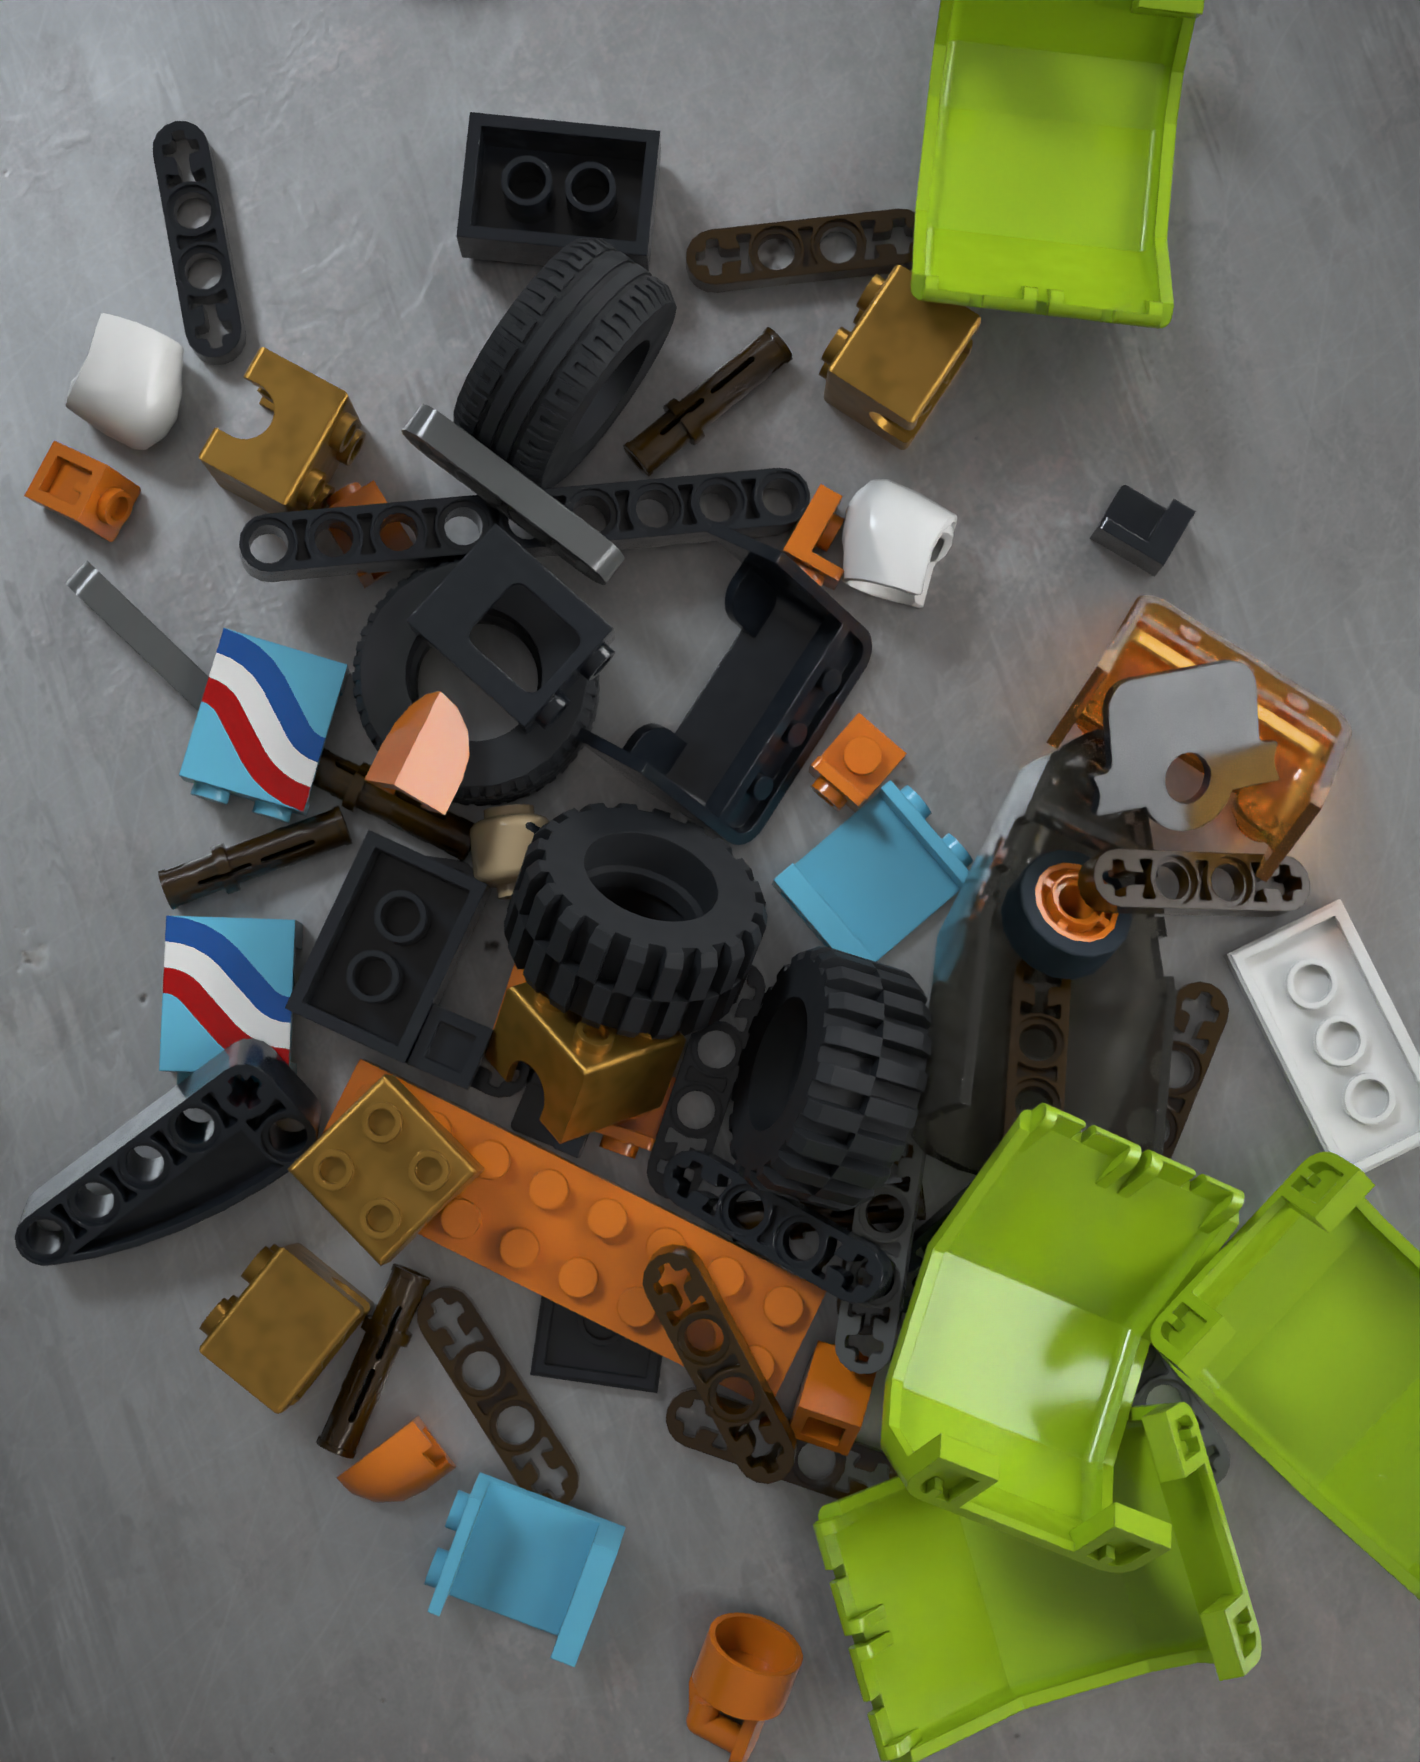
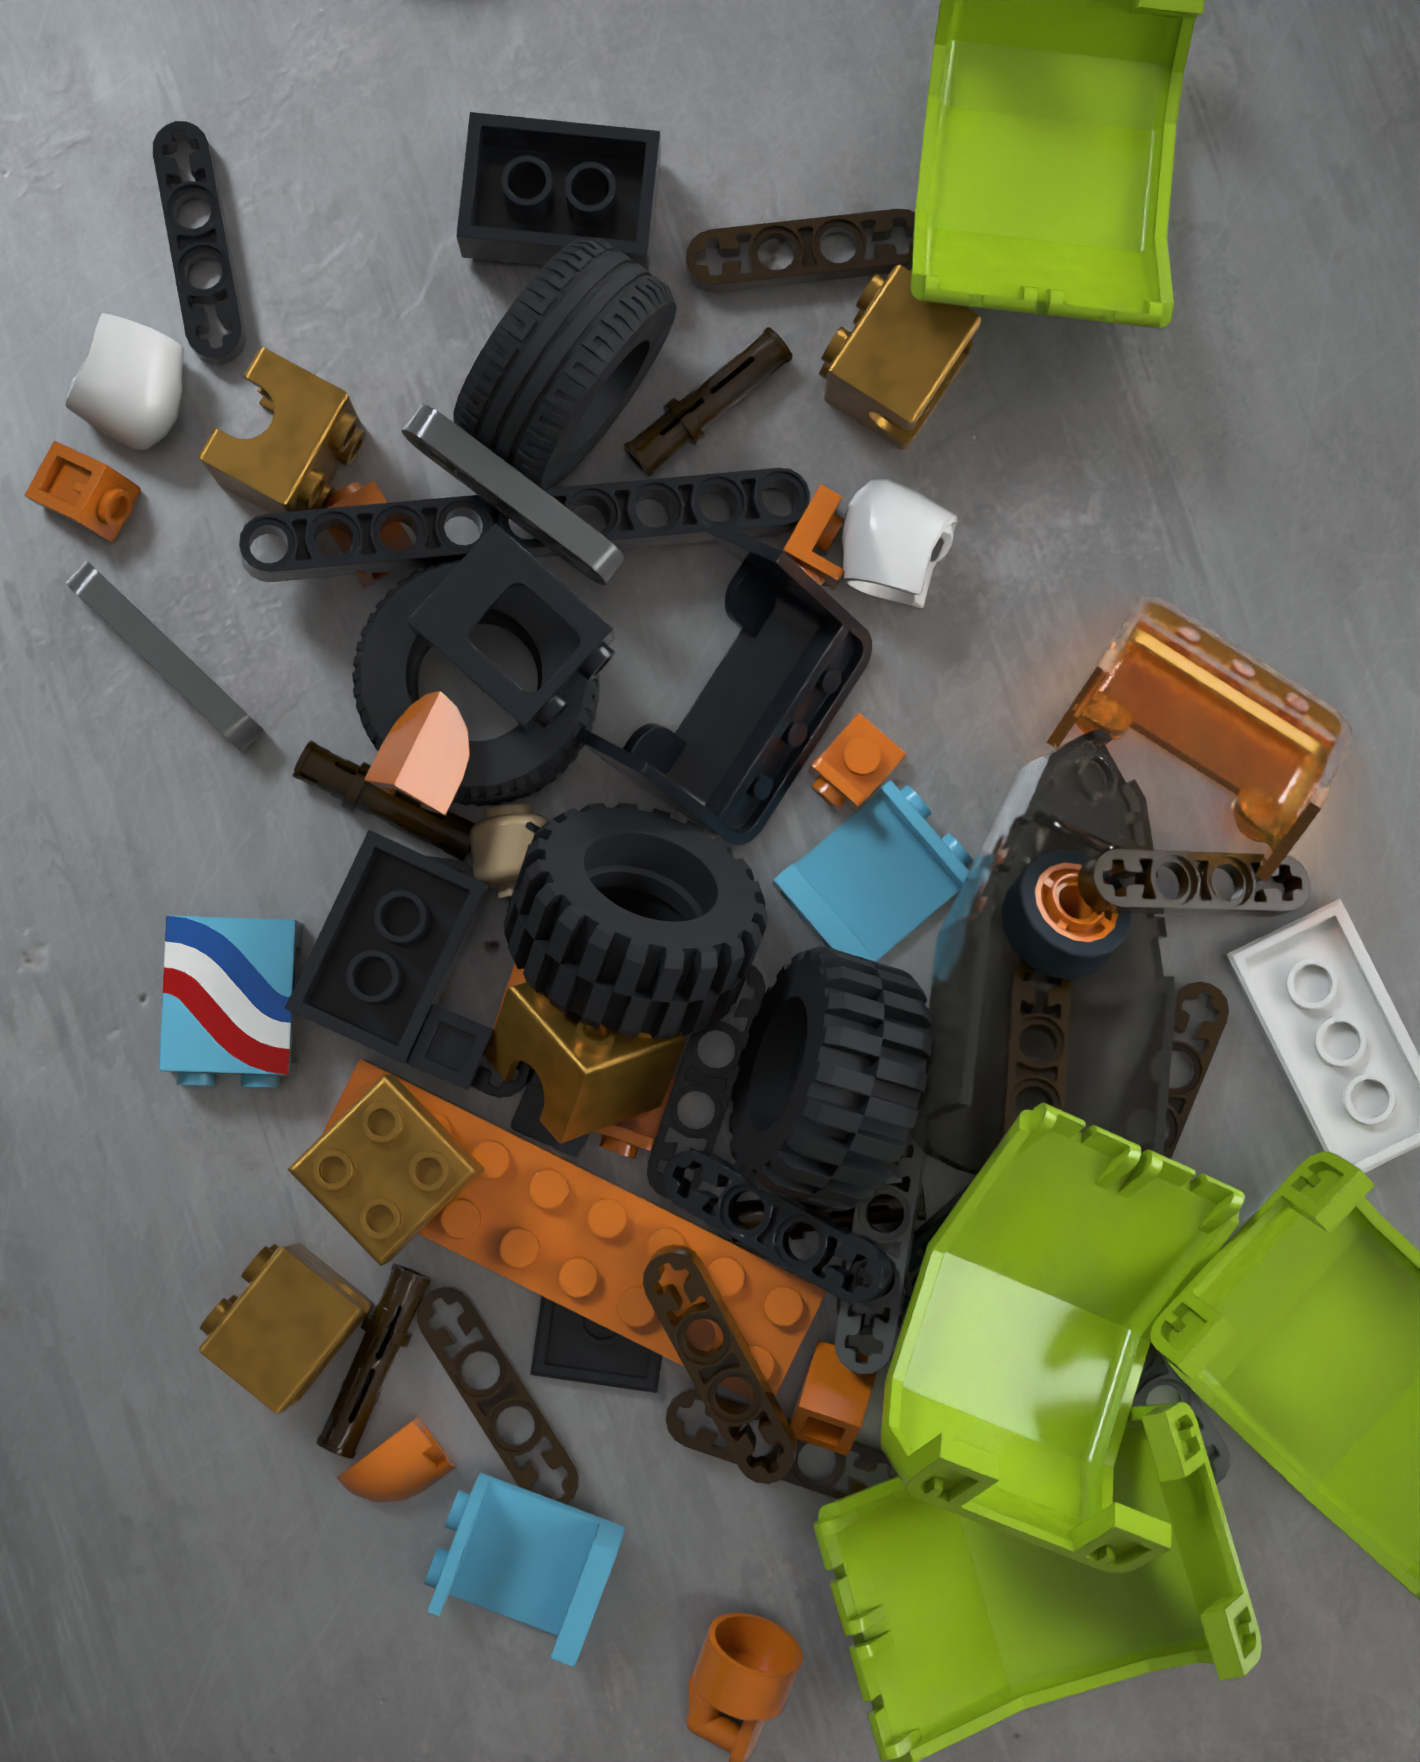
black beam [15,1038,322,1266] -> none
dark brown pin [158,805,353,910] -> none
panel [179,628,350,823] -> none
piece [1088,660,1280,831] -> none
black panel [1090,485,1196,577] -> none

